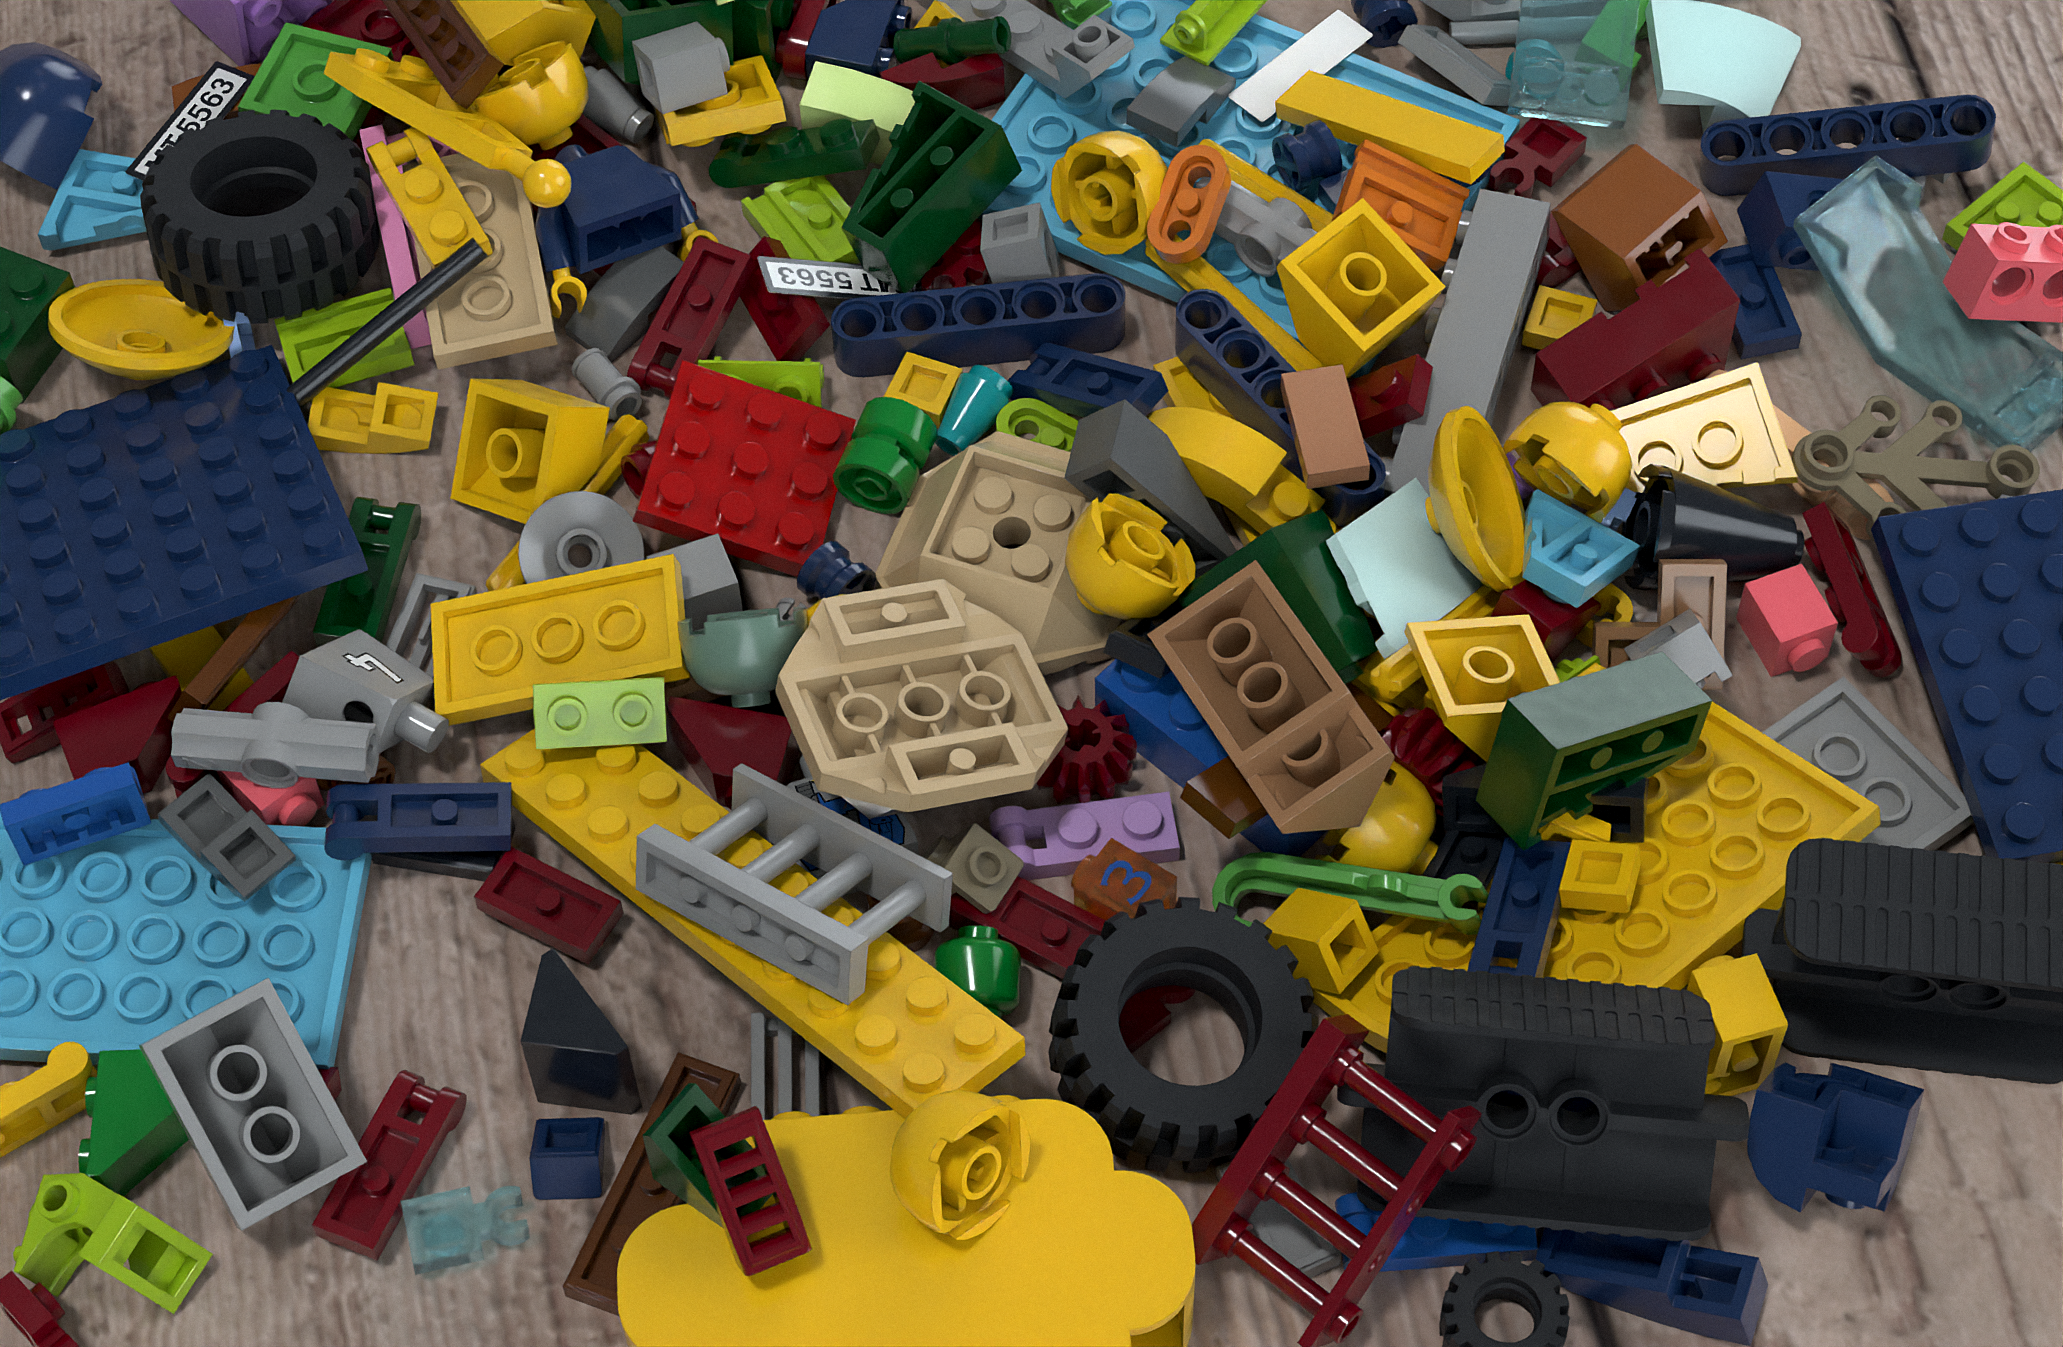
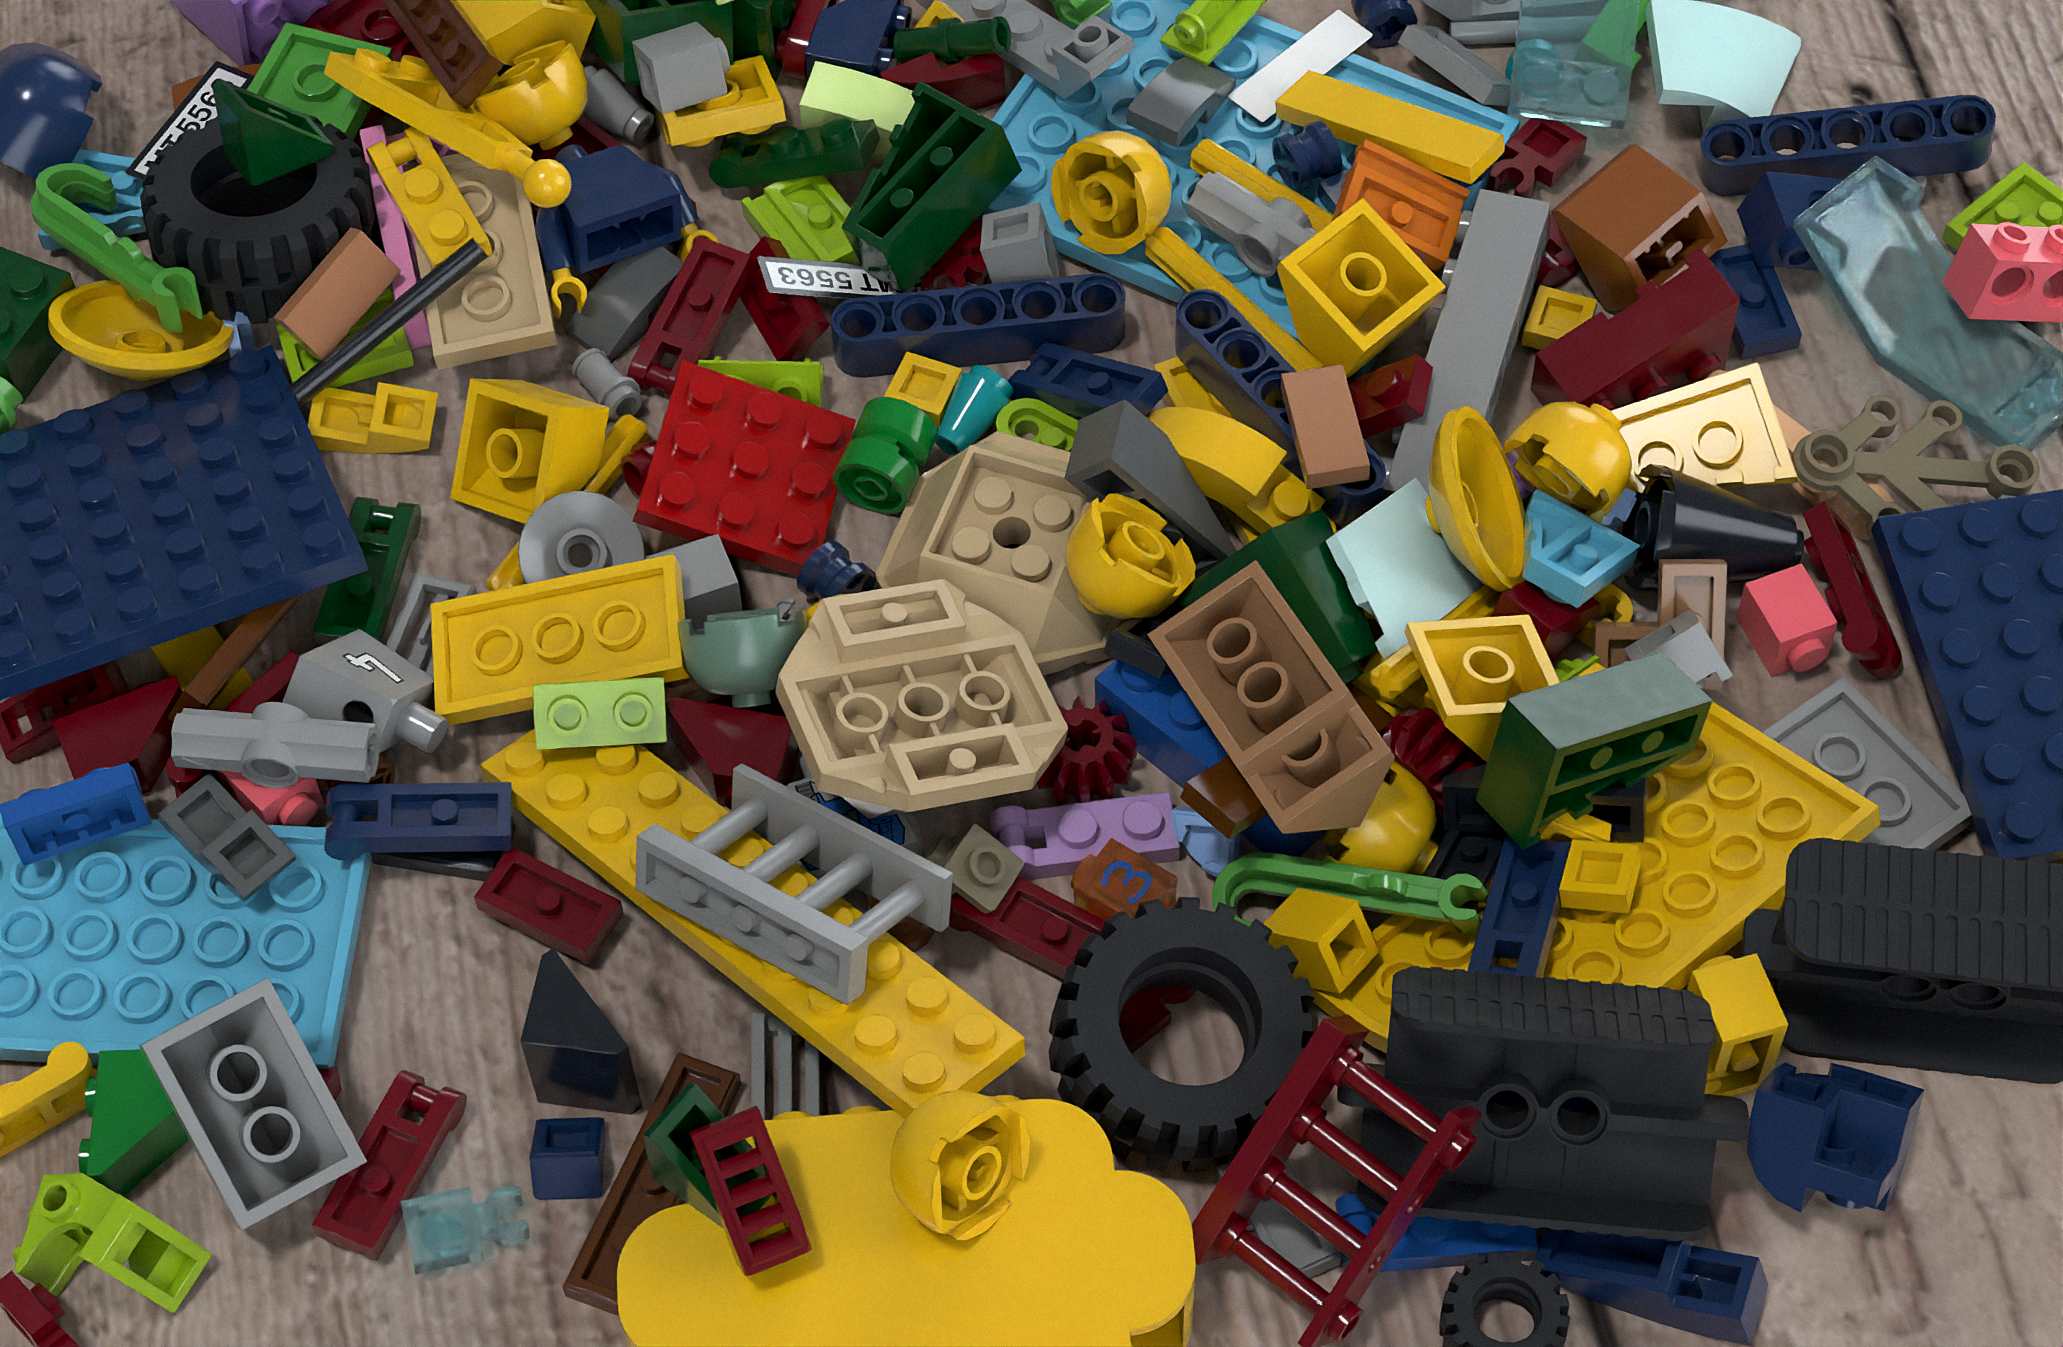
green head [934,926,1021,1020] -> none
orange plate [1147,145,1231,264] -> none
none -> bright green piece [30,163,203,332]
none -> dark green slope [212,78,335,187]
none -> nougat tile [273,227,401,360]
none -> light blue tile [1171,806,1240,877]

